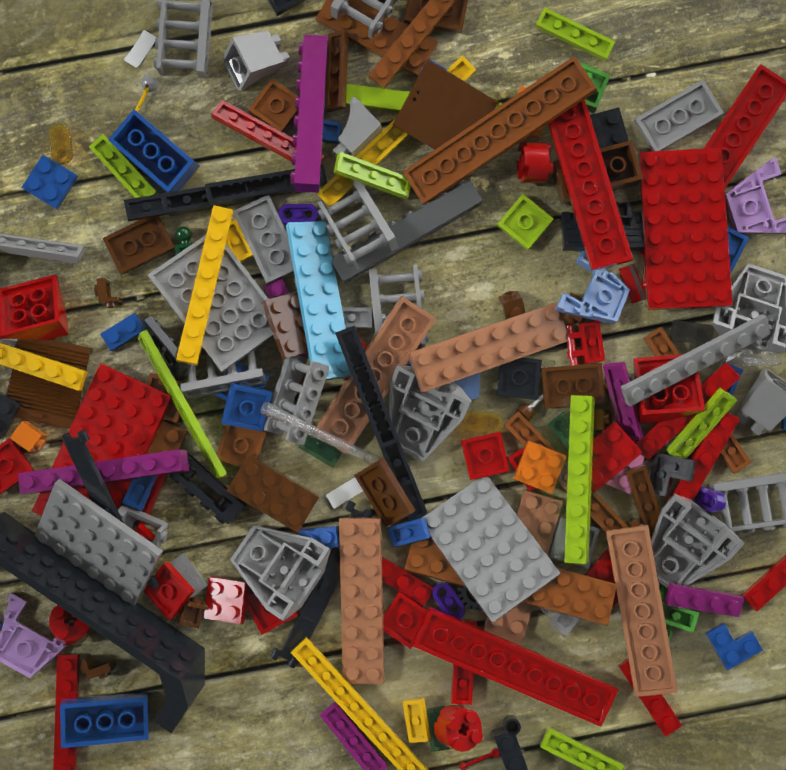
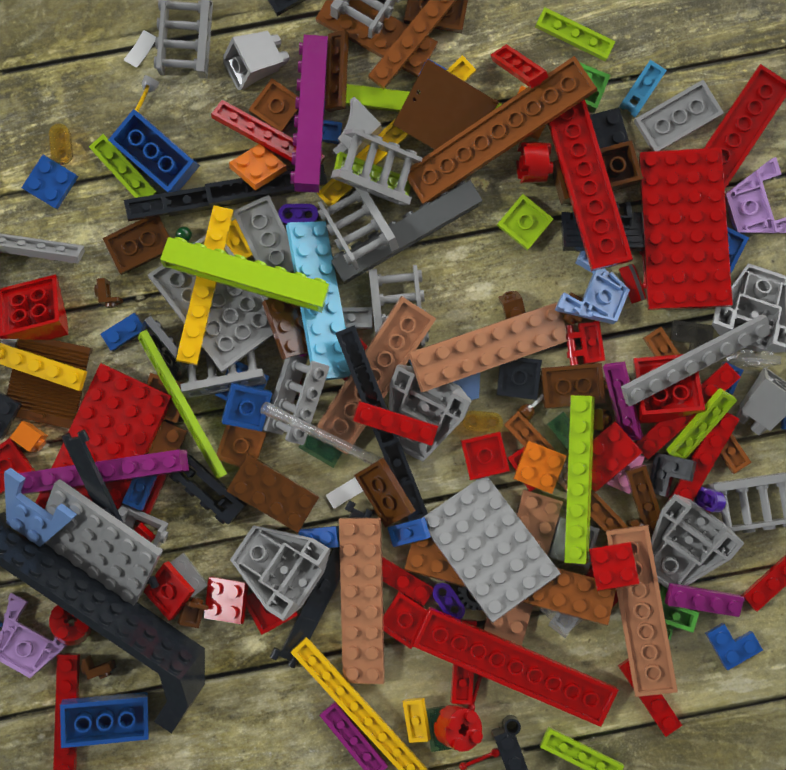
none -> medium blue wing [4,468,77,547]
none -> lime brick [160,237,329,313]
none -> orange plate [229,144,286,190]
none -> light grey fence [331,127,423,205]
none -> red plate [352,401,438,446]
none -> red hinge [467,674,483,711]
none -> red plate [491,44,548,89]
none -> red plate [589,542,640,592]
none -> dark azure plate [619,60,667,117]

